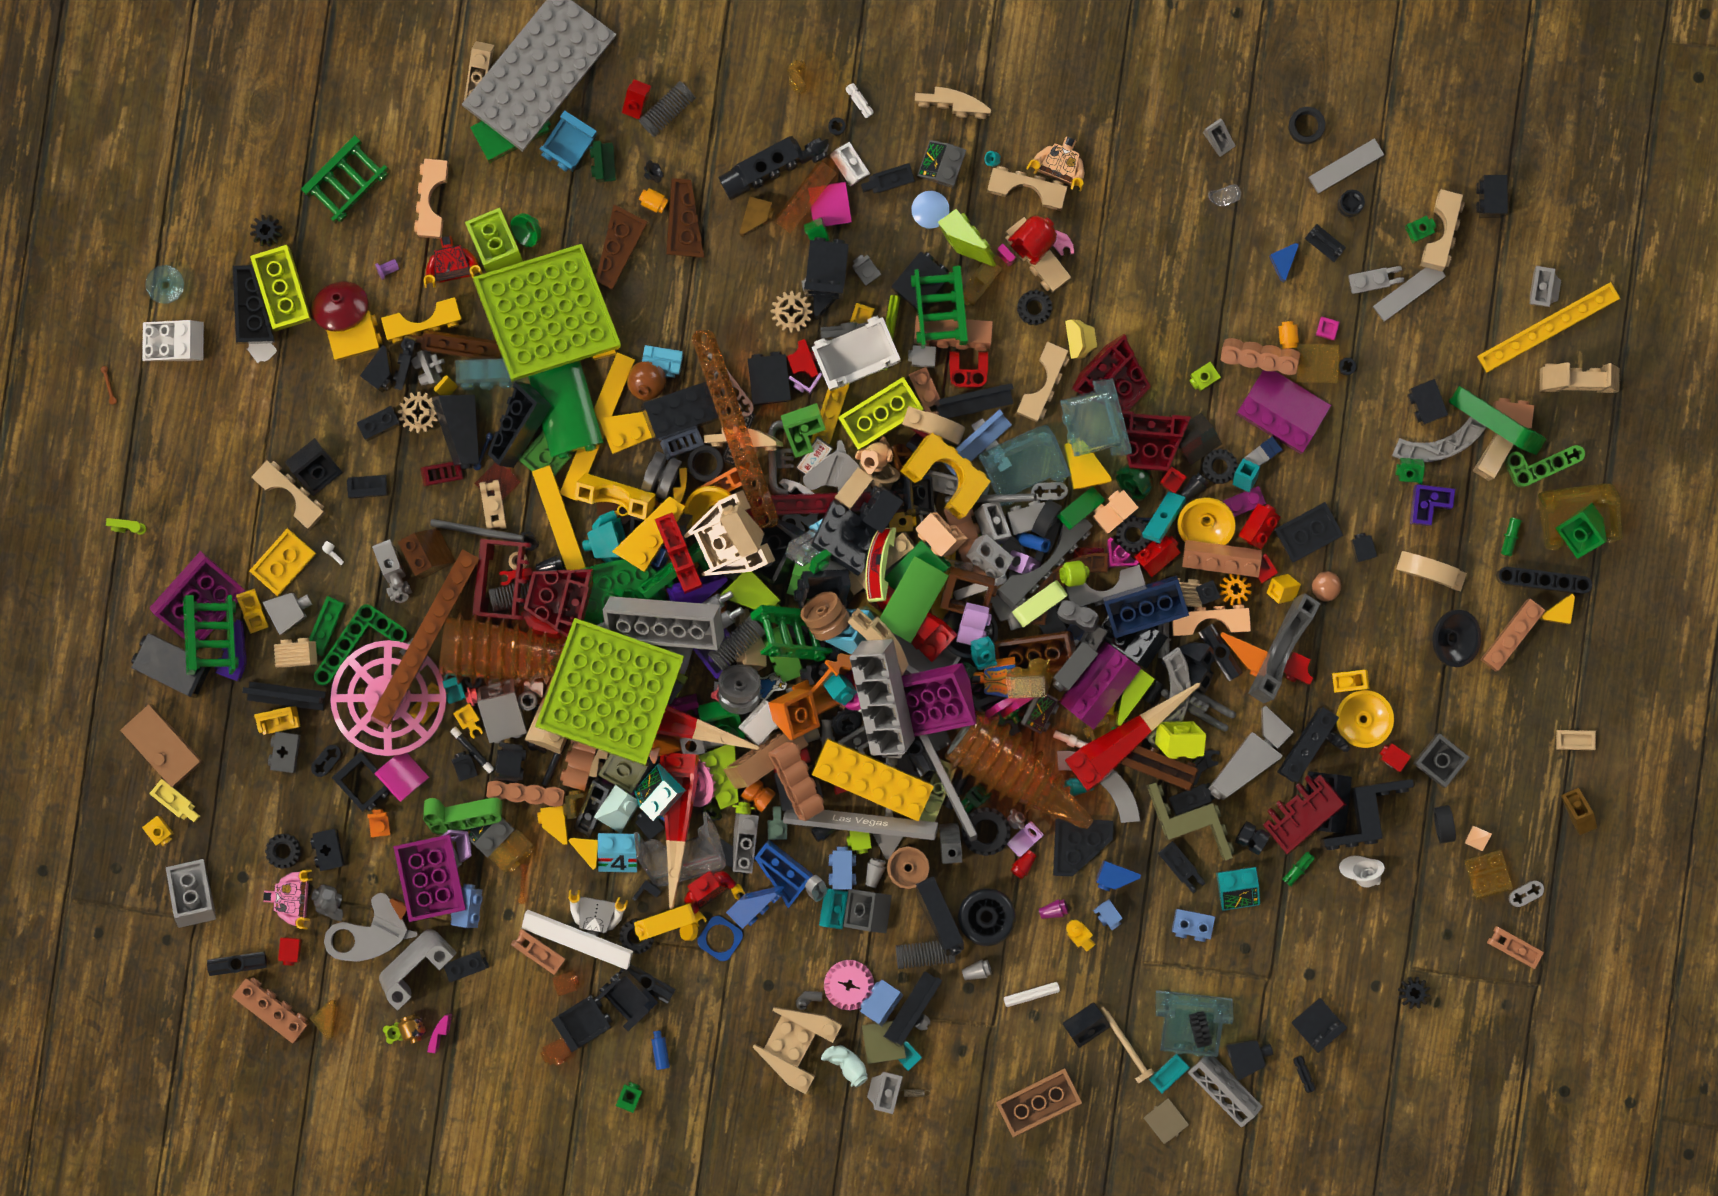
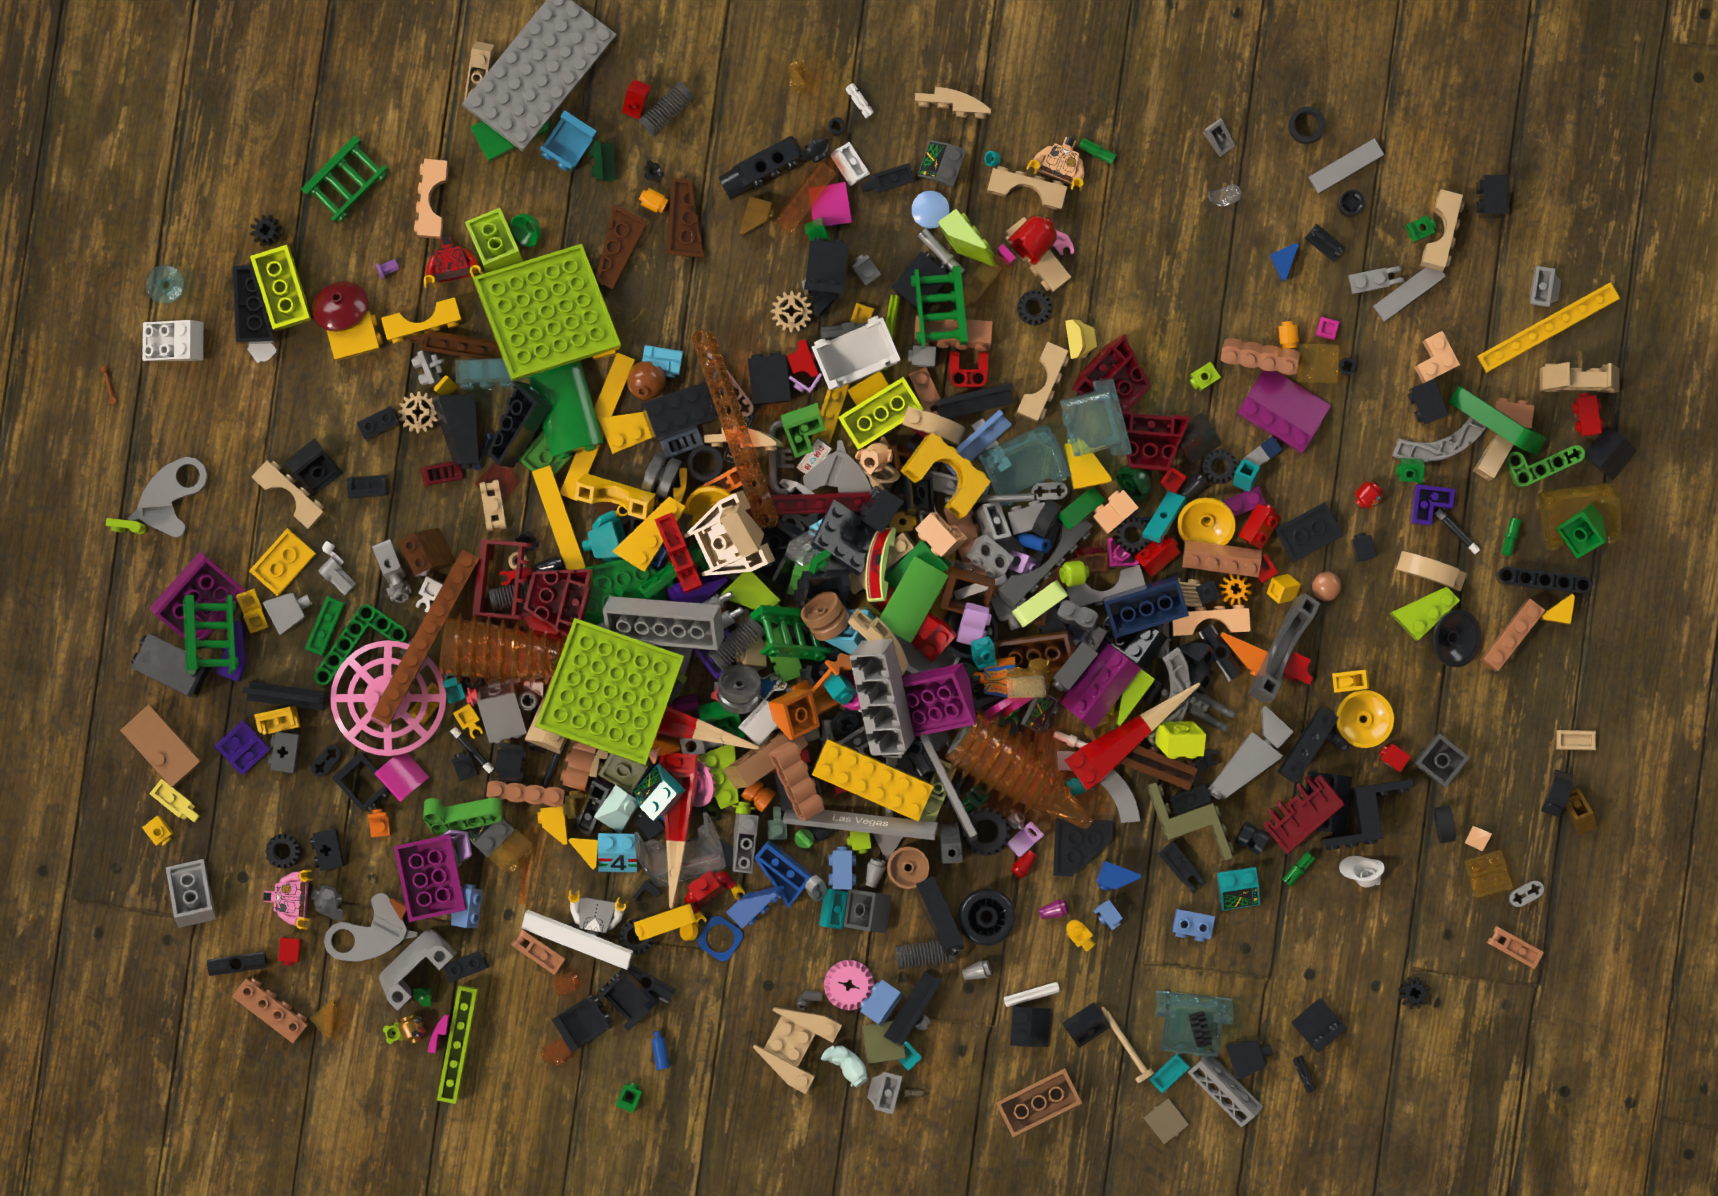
tan brick [274,638,317,668] -> none
black slope [360,345,394,393] -> none
black hinge [393,335,416,390] -> none
dark grey piece [430,519,524,543] -> none
tan tile [835,467,873,509] -> none
none -> light grey animal [128,457,208,538]
none -> dark purple slope [215,720,270,775]
none -> light grey piece [318,557,357,596]
none -> green plant [413,987,432,1006]
none -> white plate [416,576,443,612]
none -> lime brick [437,985,479,1104]
none -> bright green plate [795,829,814,848]
none -> yellow slope [847,371,889,406]
none -> light grey pin [918,228,965,273]
none -> black slope [1010,1006,1051,1047]
none -> green axle [1079,138,1117,165]
none -> red head [1355,481,1383,509]
none -> lime wedge [1389,587,1460,641]
none -> light nougat brick [1414,331,1460,383]
none -> black bar [1434,508,1480,554]
none -> black brick [1541,769,1574,817]
none -> red brick [1572,392,1604,437]
none -> black slope [1584,426,1637,480]

